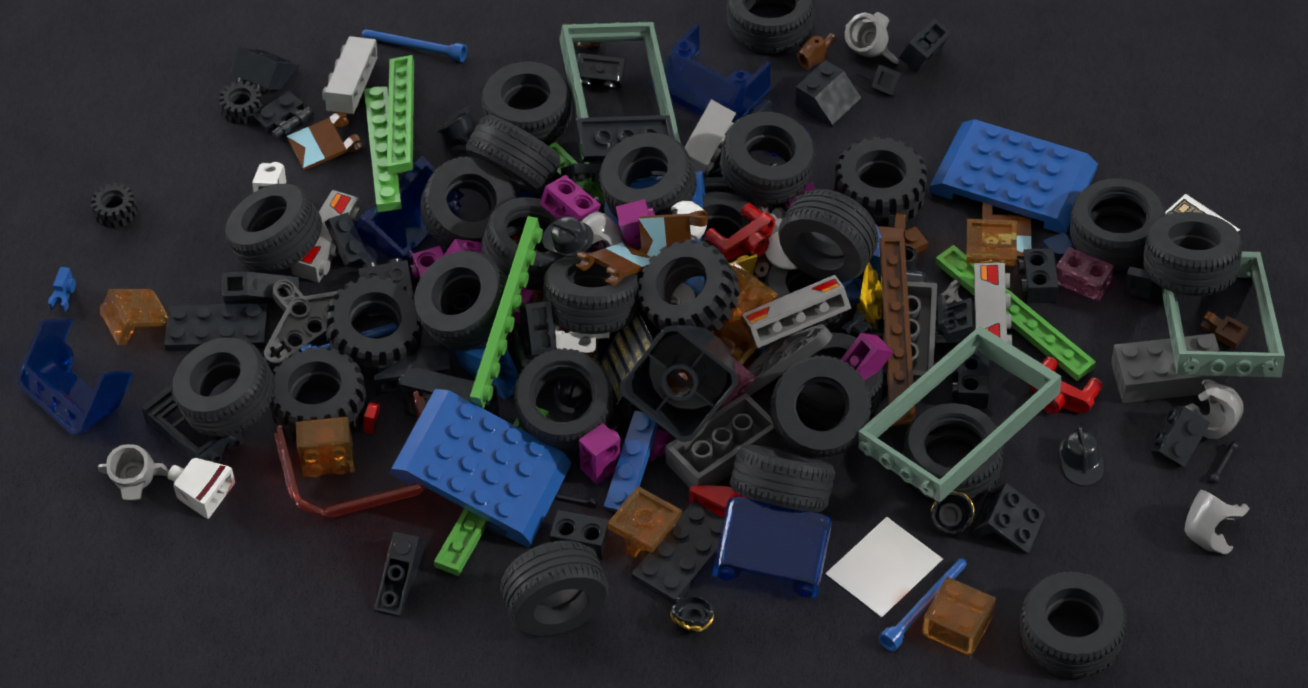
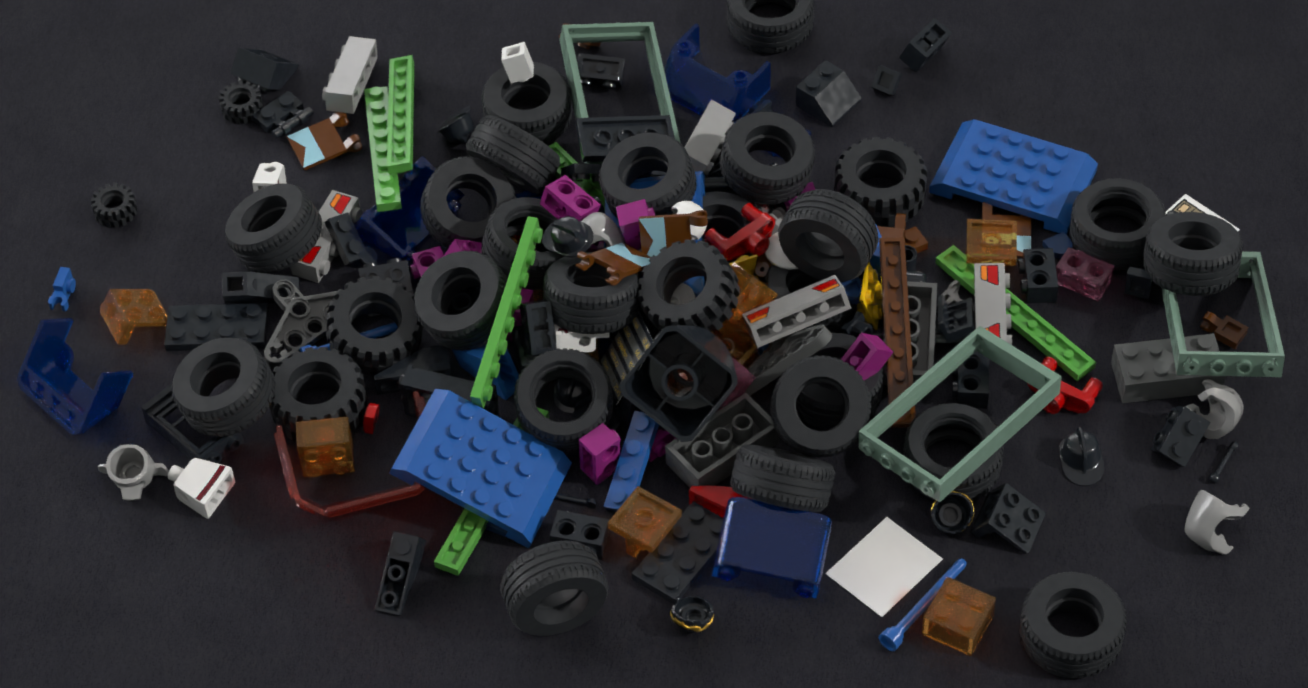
blue piece [362,29,467,62] -> none
reddish brown piece [797,33,837,70] -> none
light grey piece [845,12,898,64] -> none
none -> white brick [501,42,534,83]

